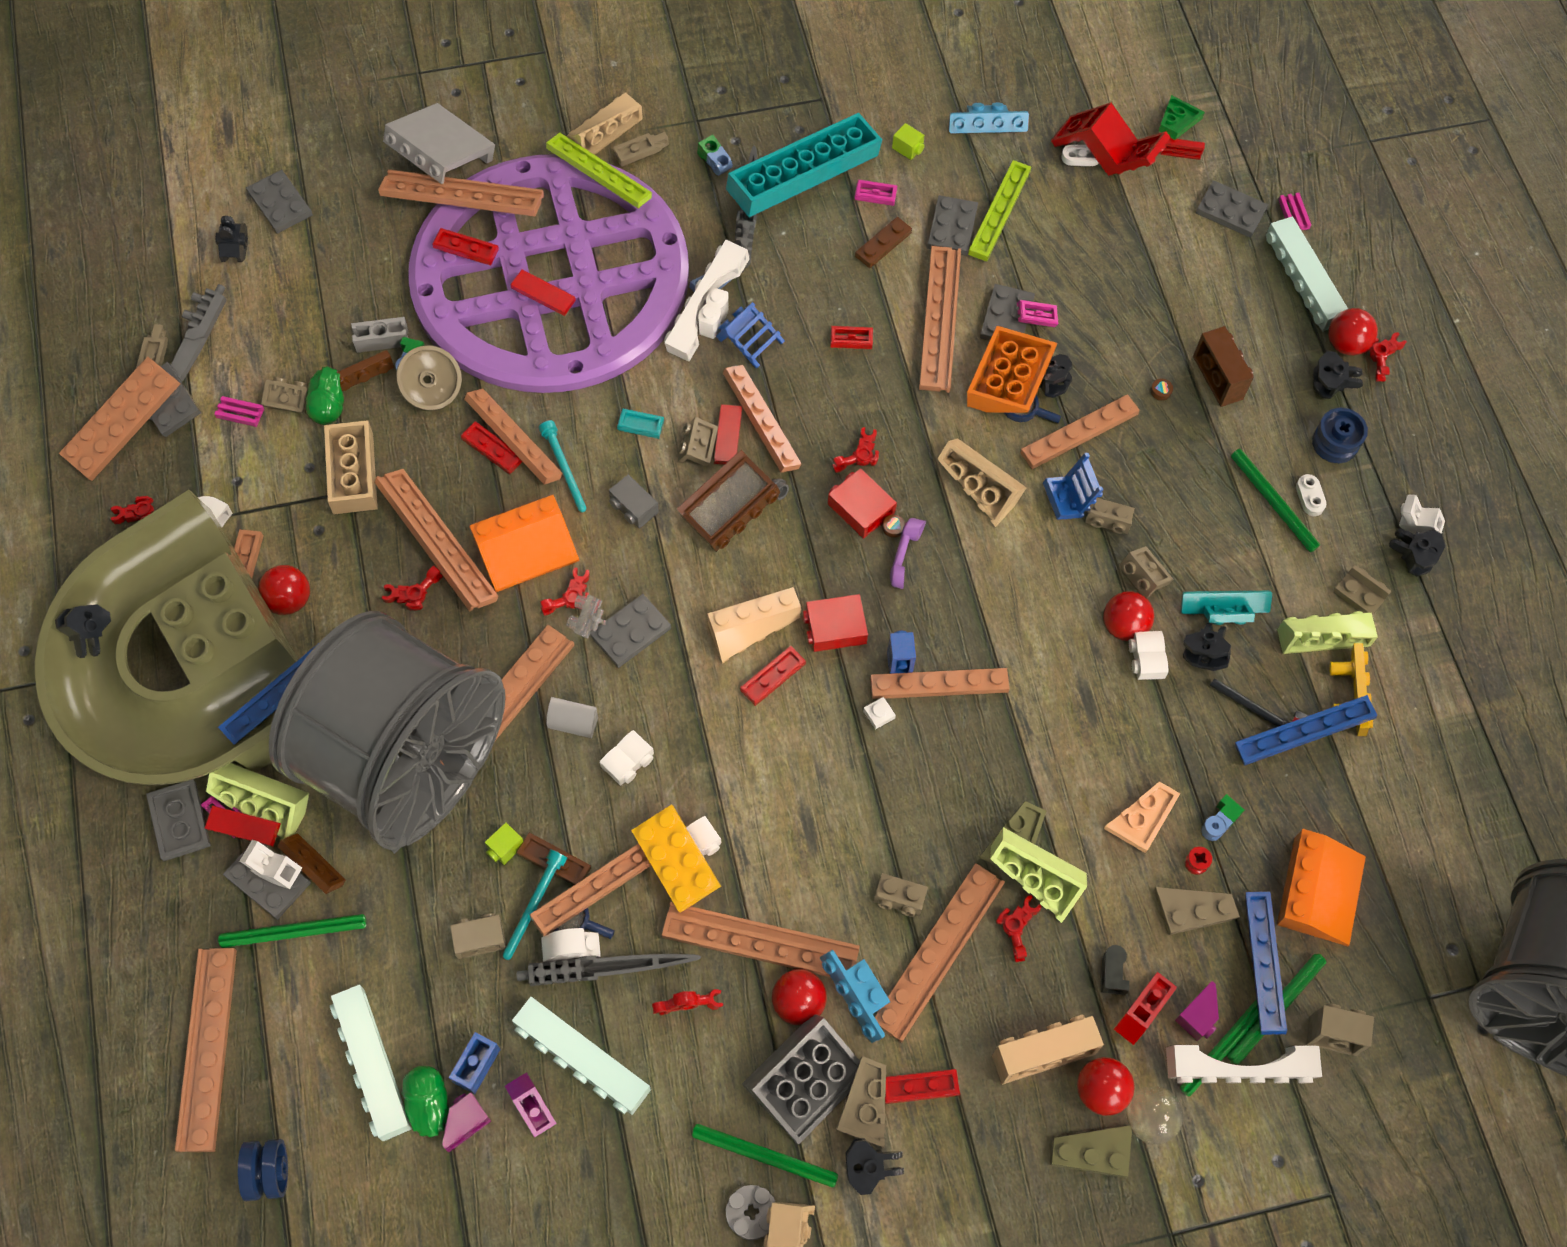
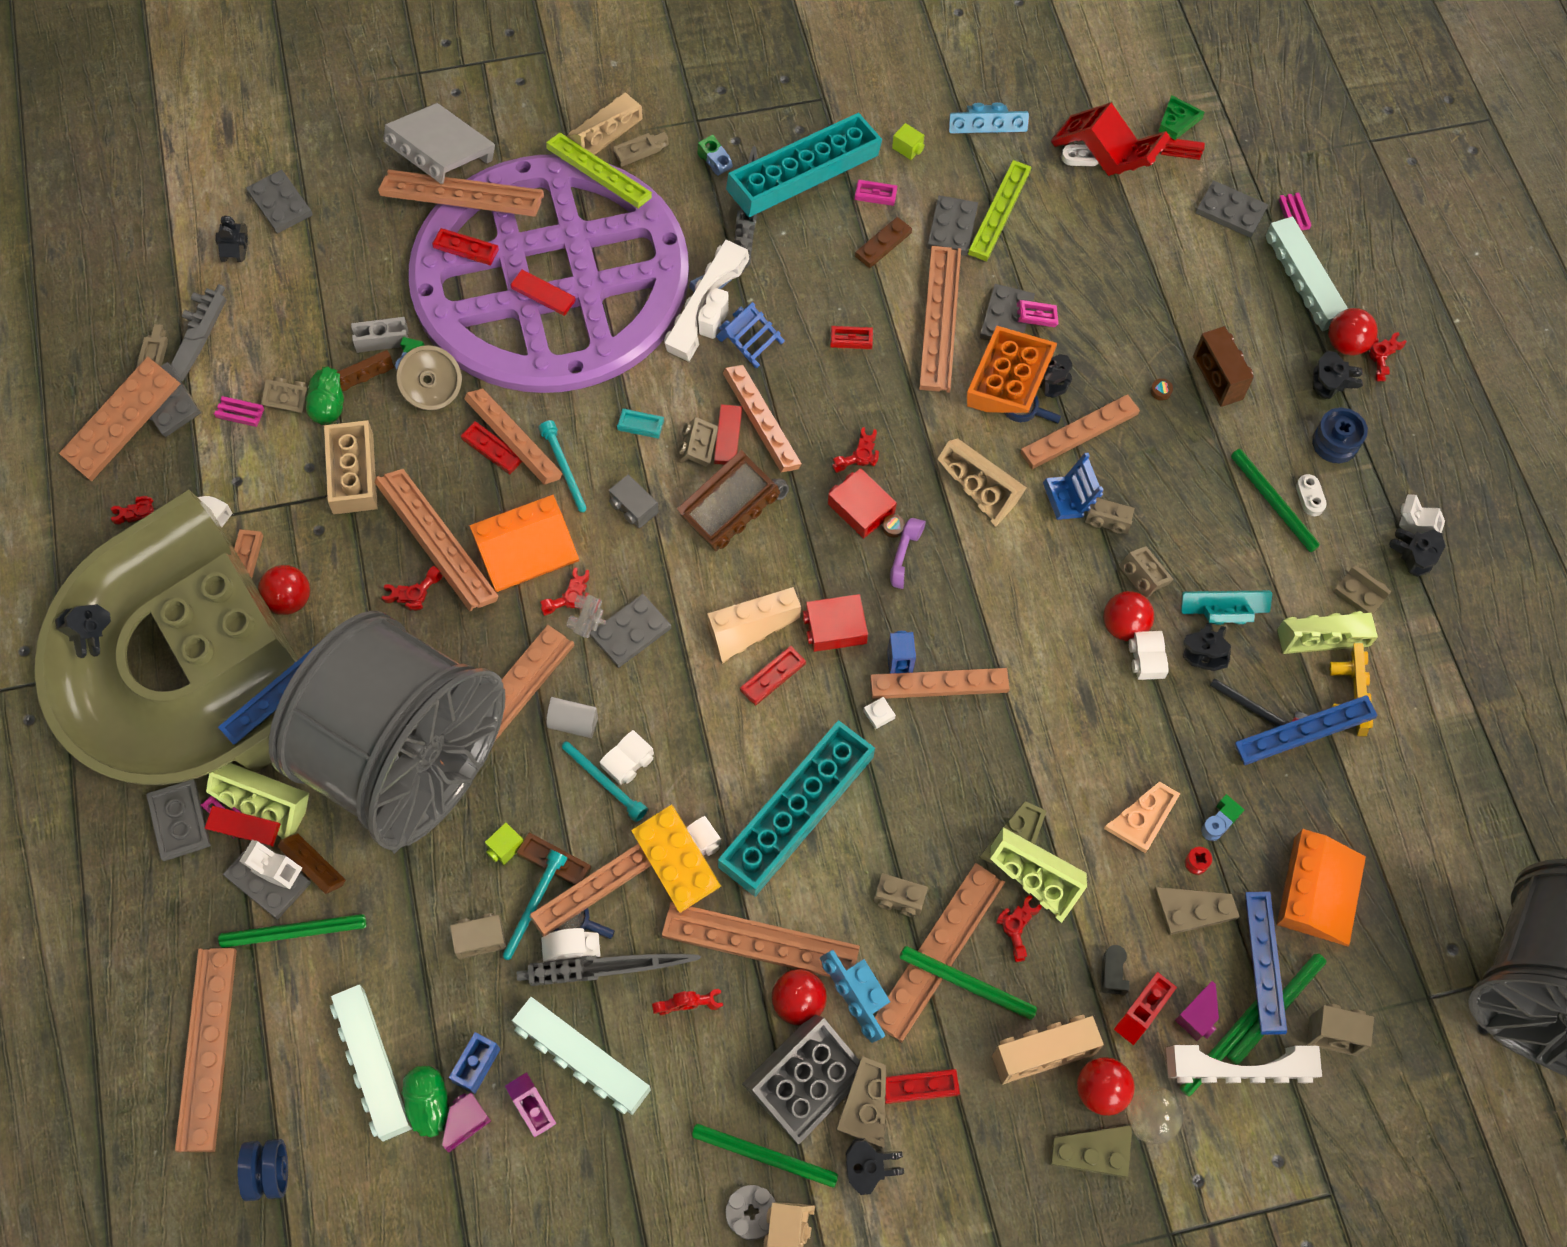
none -> teal piece [562,741,648,822]
none -> teal brick [718,720,875,897]
none -> green axle [900,946,1037,1019]

